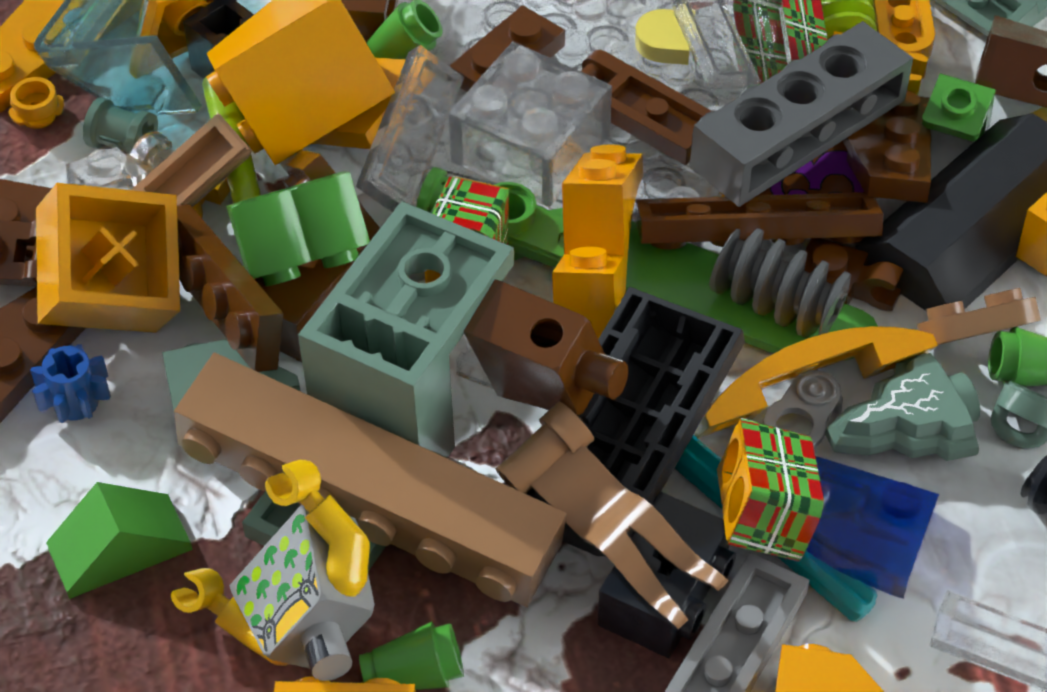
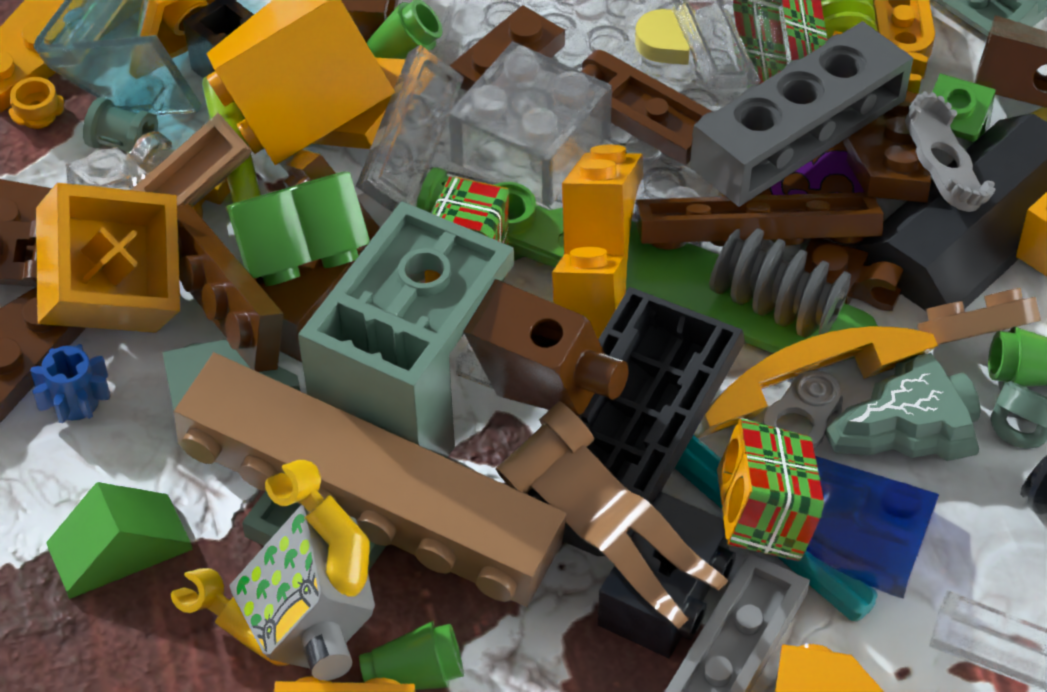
none -> light grey piece [905,91,996,212]

